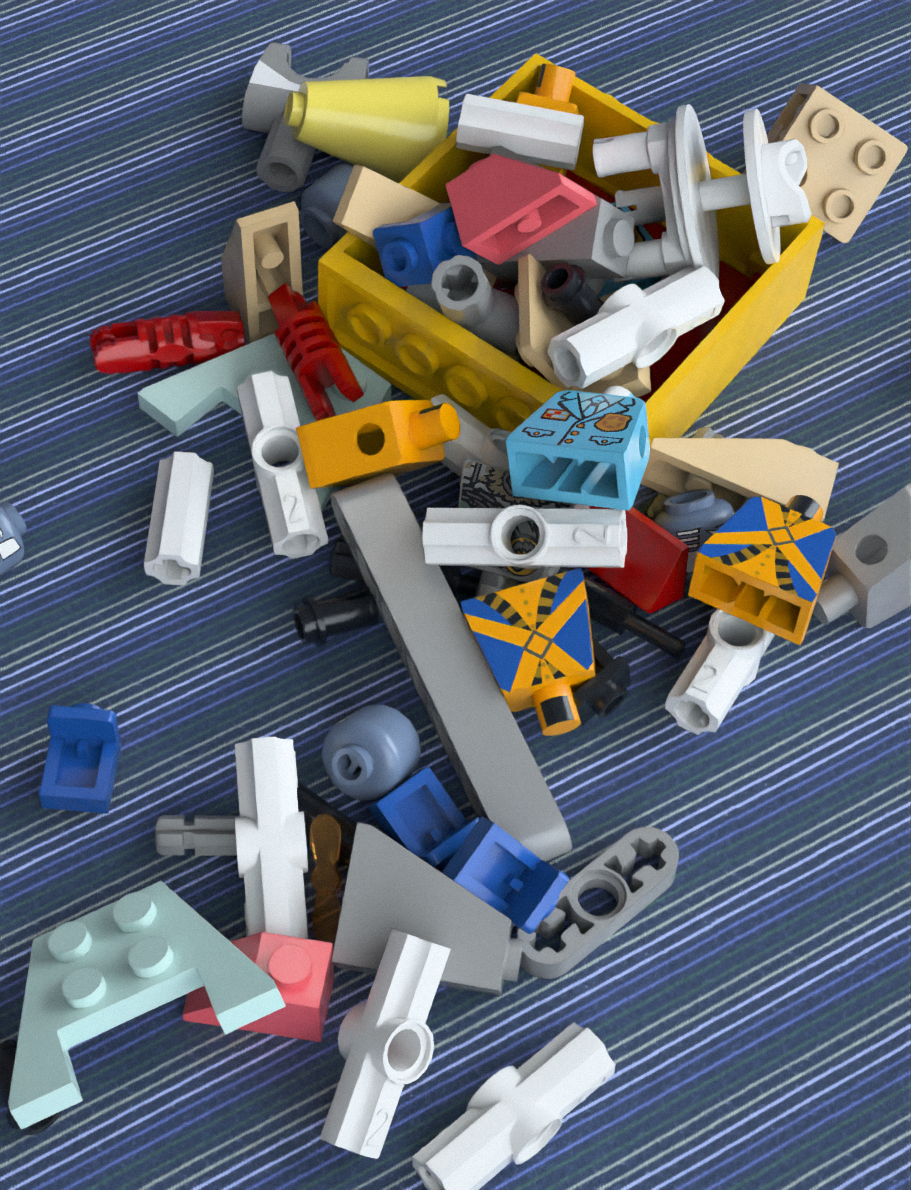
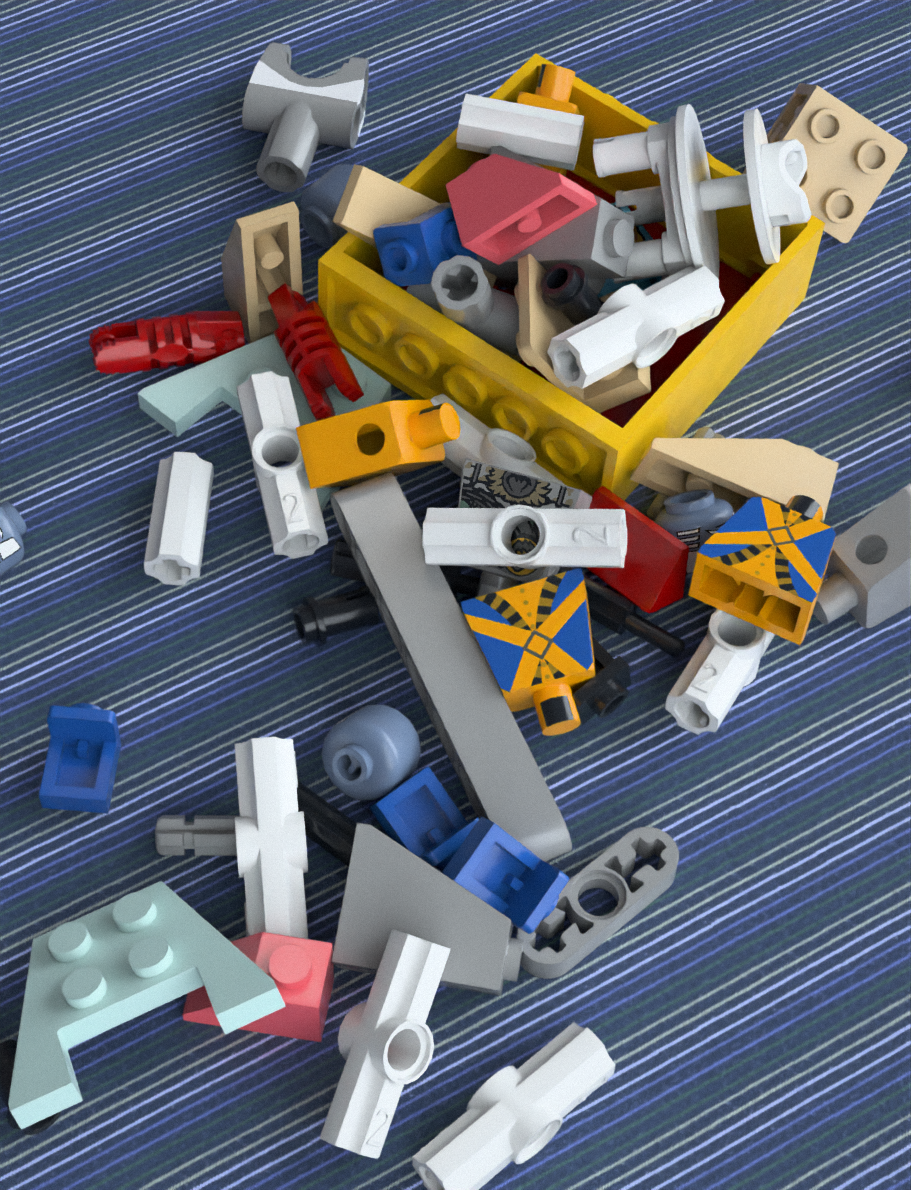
light yellow cone [284,76,449,183] -> none
clear orange piece [309,814,342,945] -> none
medium azure torso [505,386,650,511] -> none

